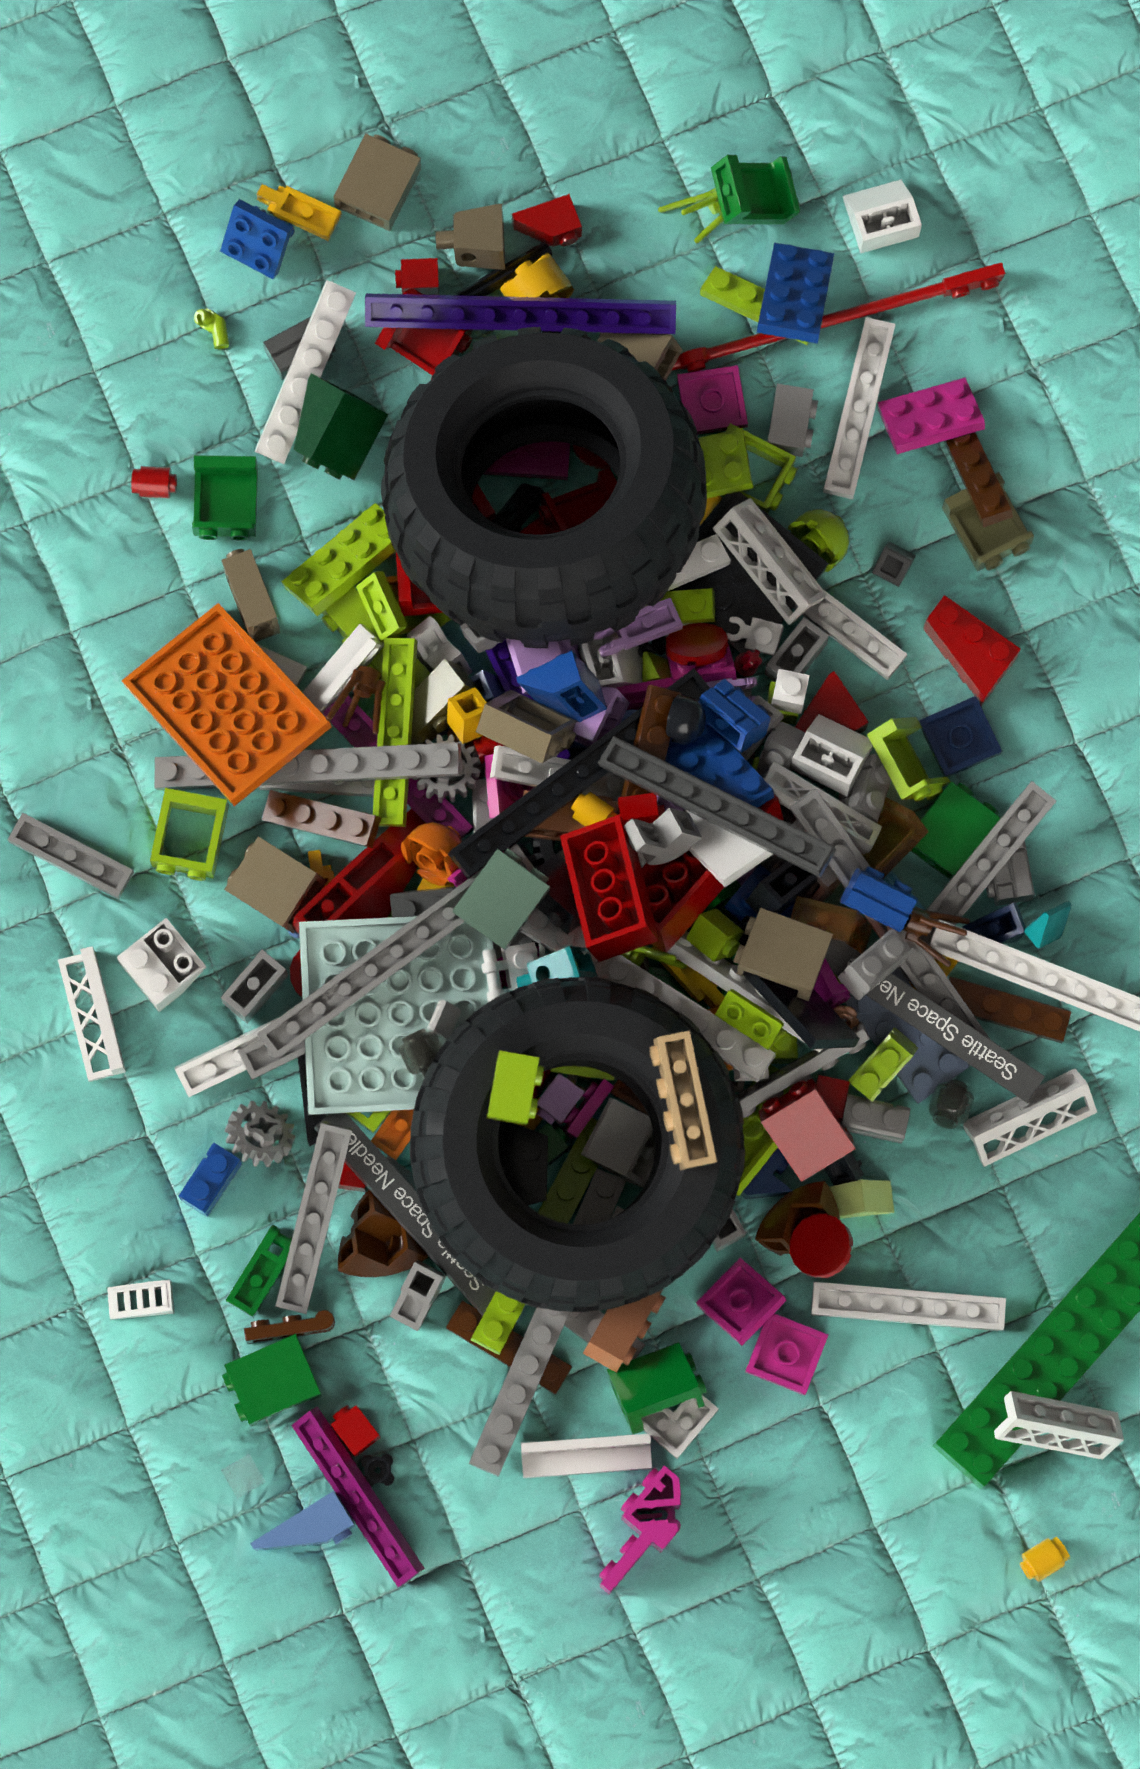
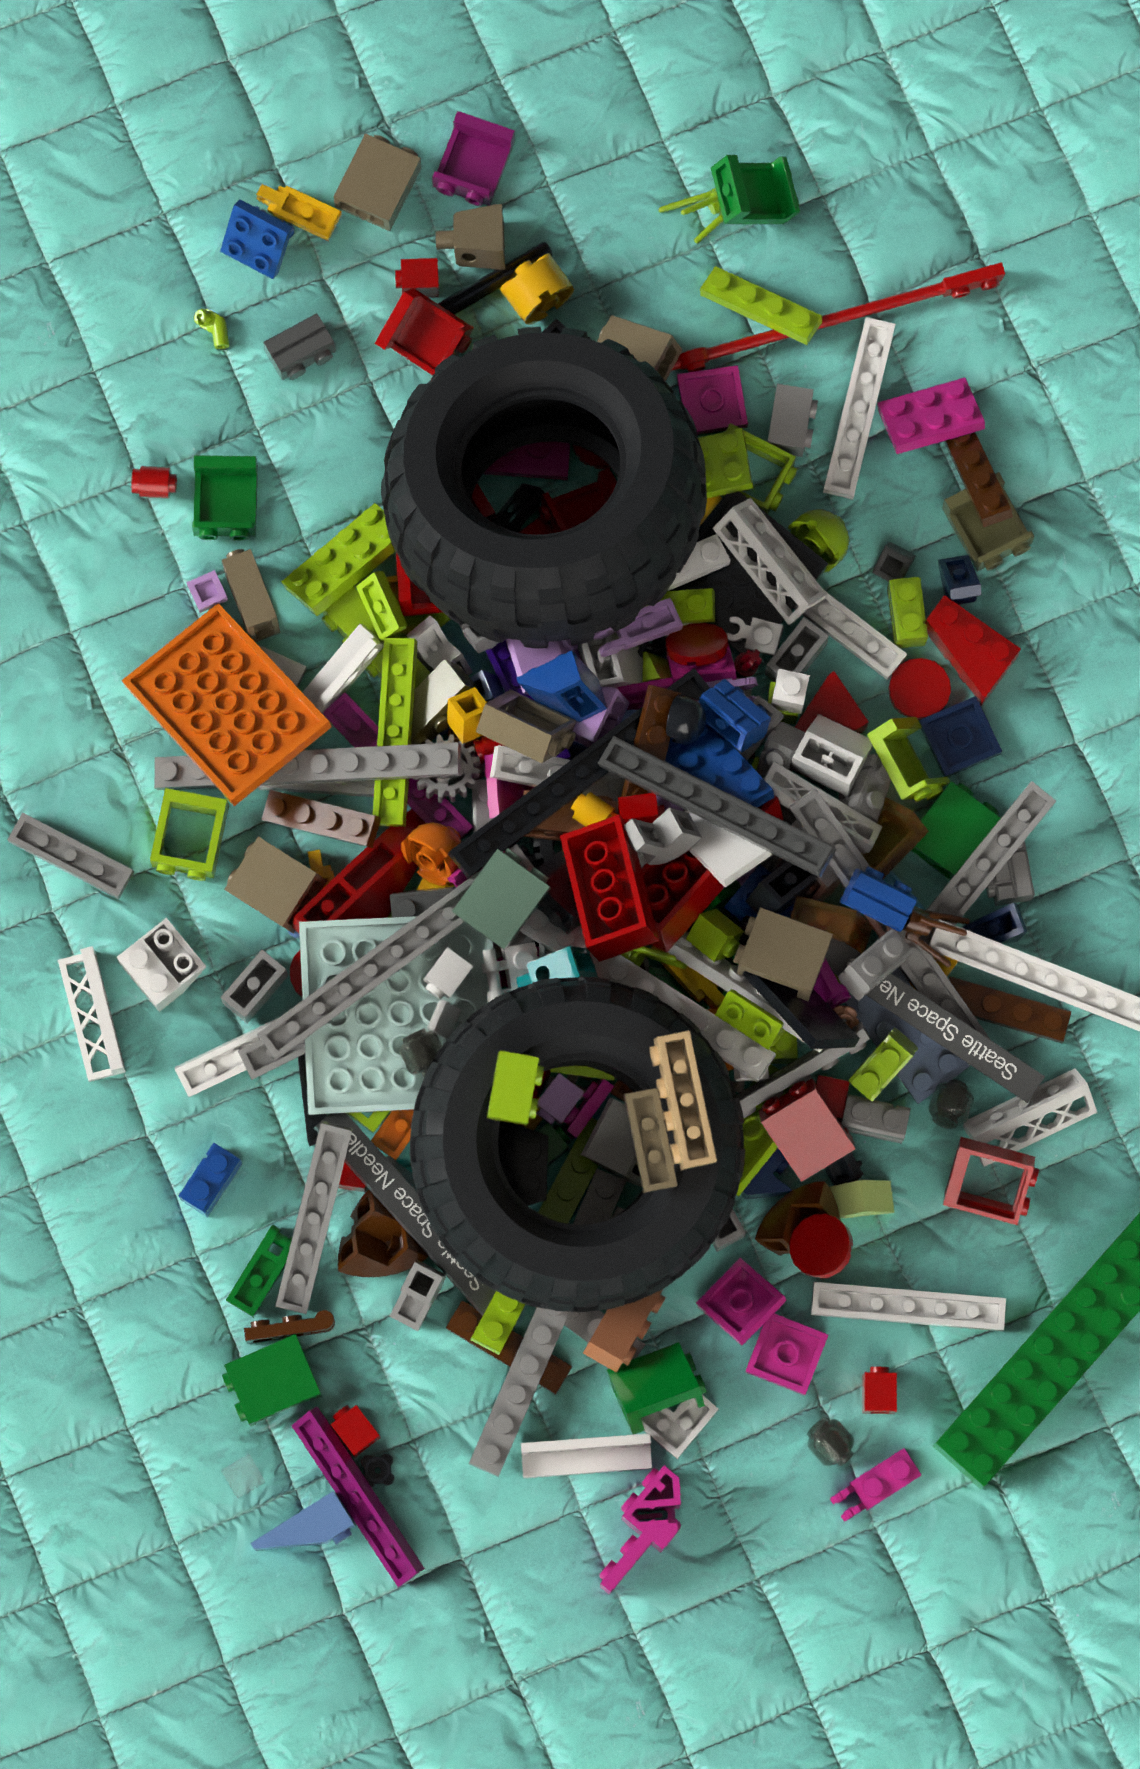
white slope [107,1279,174,1320] -> none
light grey gear [225,1100,295,1167] -> none
white plate [254,280,356,464] -> none
dark green slope [294,373,389,480] -> none
reddish brown plant [326,666,386,734] -> none
dark purple plate [365,293,676,334] -> none
red slope [512,194,582,247] -> none
blue plate [757,242,834,344] -> none
white slope [843,180,922,253] -> none
white fence [994,1391,1124,1460] -> none
yellow brick [1019,1537,1070,1582] -> none
teal slope [1024,901,1072,949] -> none
none -> lavender plate [186,570,228,613]
none -> white brick [423,947,473,1000]
none -> magenta panel [432,111,515,206]
none -> dark tan plate [624,1088,678,1193]
none -> clear smoke head [807,1418,855,1466]
none -> dark pink hinge [829,1448,922,1522]
none -> red brick [862,1366,897,1414]
none -> lime brick [887,577,928,649]
none -> red tile [888,658,951,721]
none -> dark blue slope [938,555,981,605]
none -> red window [943,1137,1039,1225]

